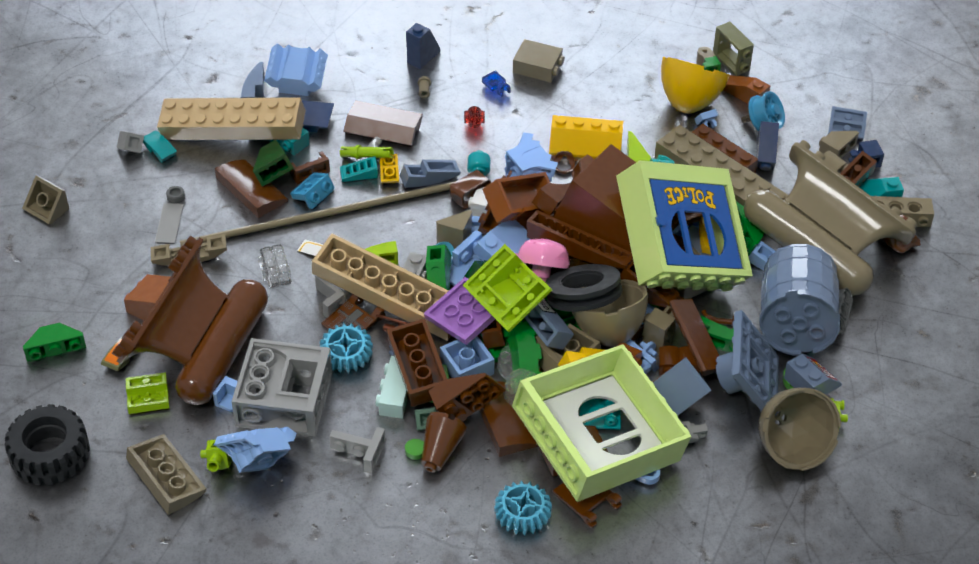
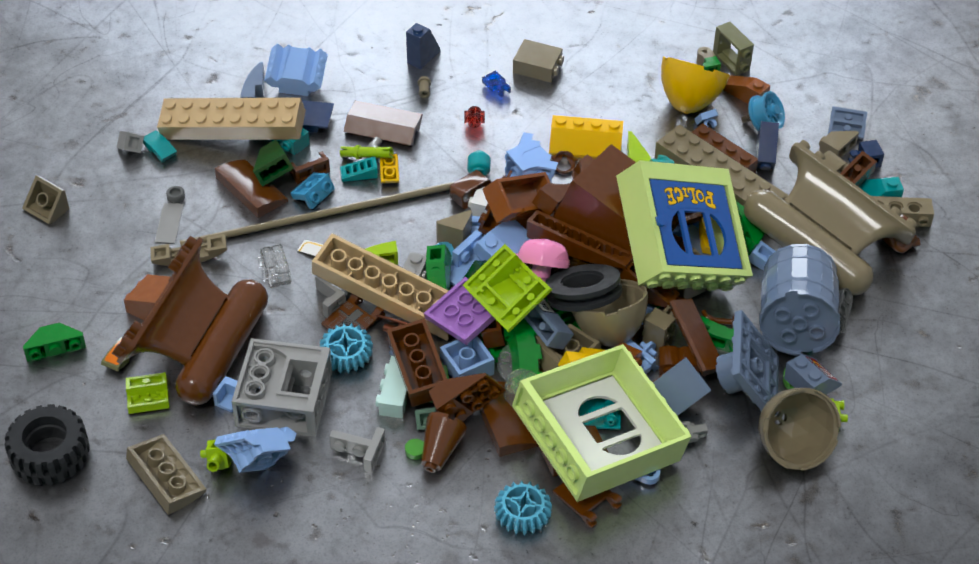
sand blue slope [400,159,461,188] -> none

